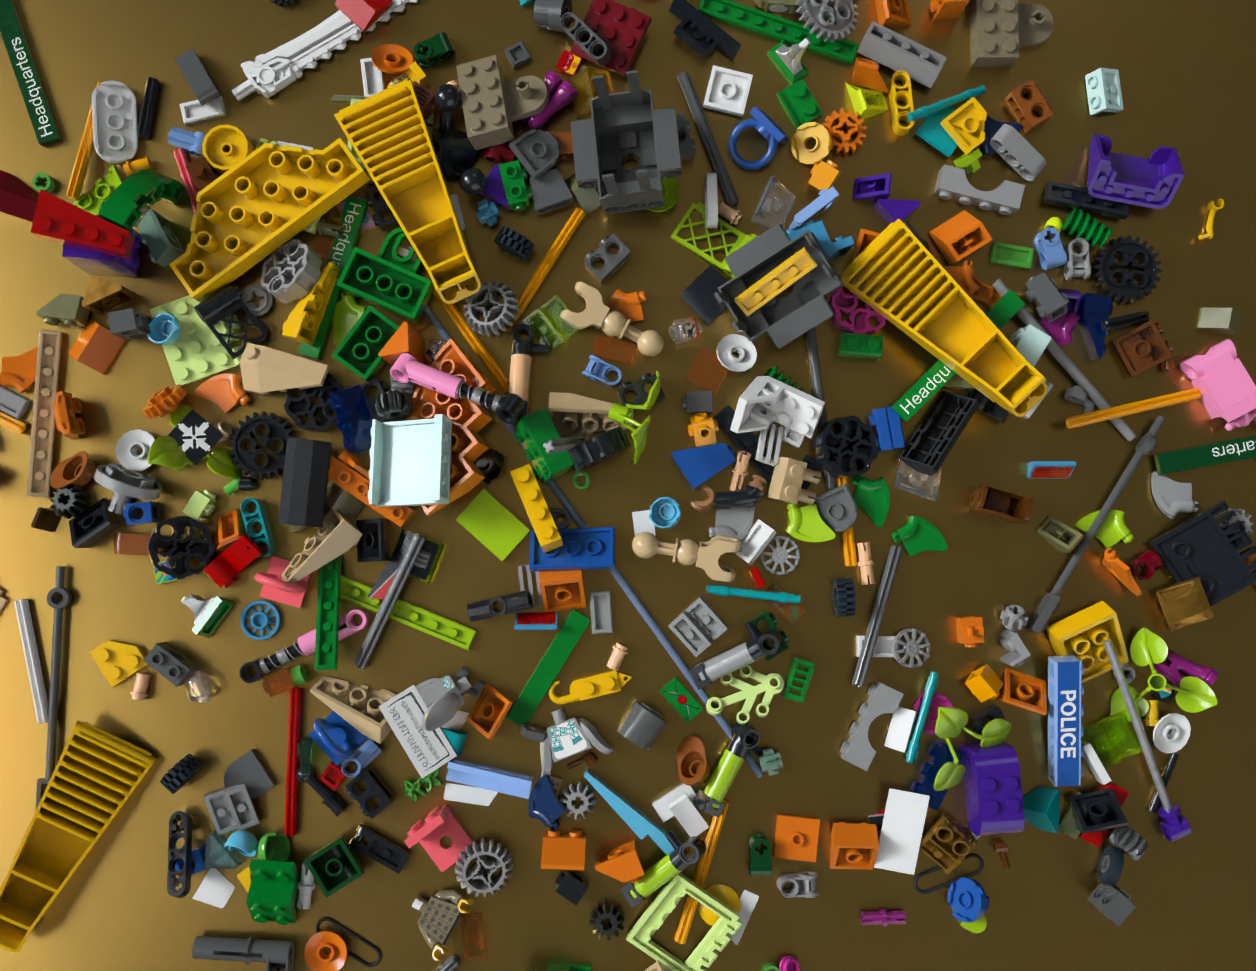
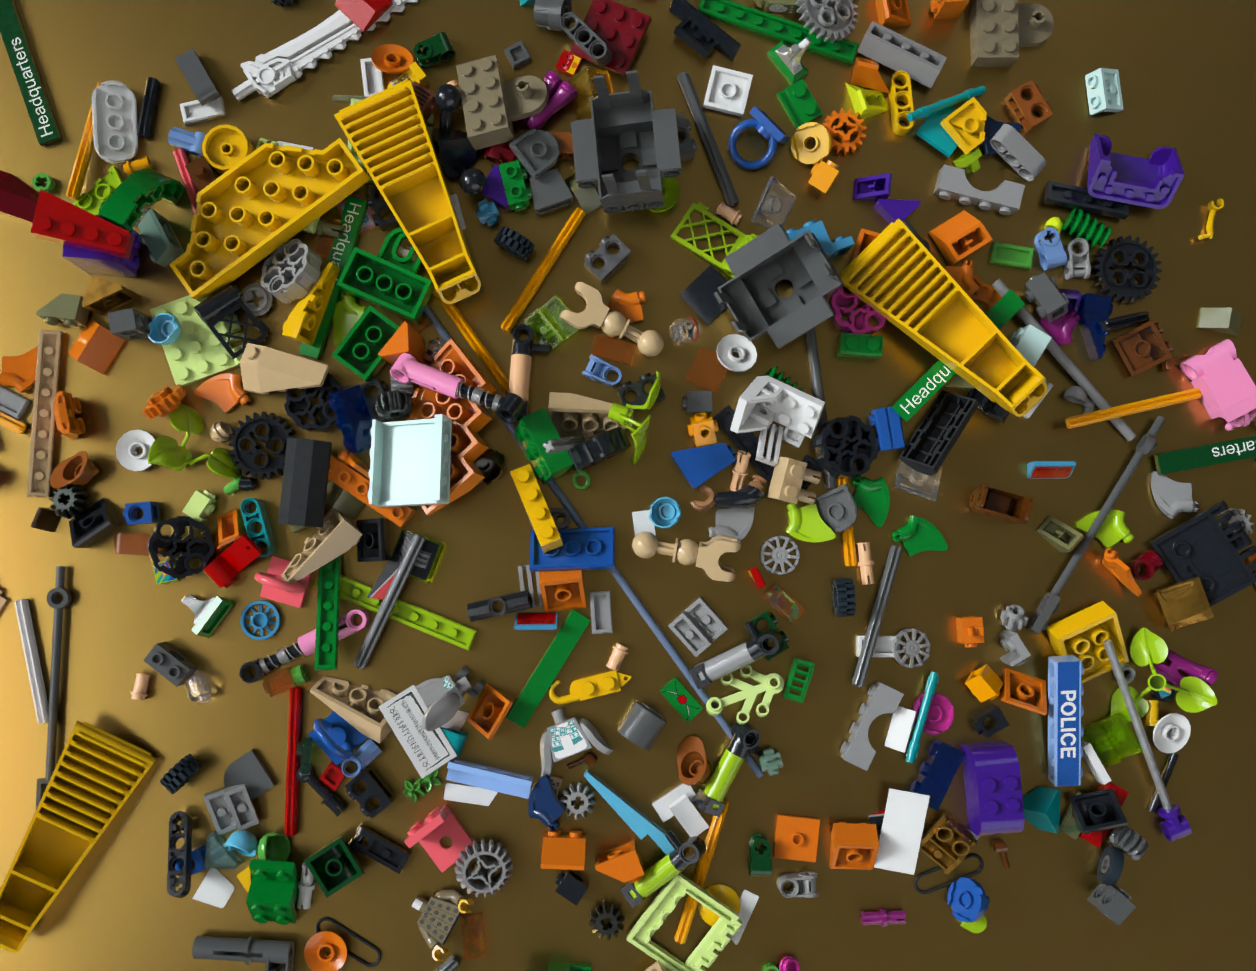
yellow plate [90,640,148,687] -> none
light grey piece [94,463,163,514] -> none
black sticker [167,409,224,465] -> none
lime tile [456,489,531,562] -> none
light grey gear [463,280,519,337] -> none
dark grey tile [519,723,546,742] -> none
white beam [704,172,718,228] -> none
teal piece [707,585,801,604] -> none
white tile [733,519,777,565] -> none
yellow tile [734,247,818,317] -> none
light blue container [789,186,839,230] -> none
lime plant [934,707,1011,791] -> none

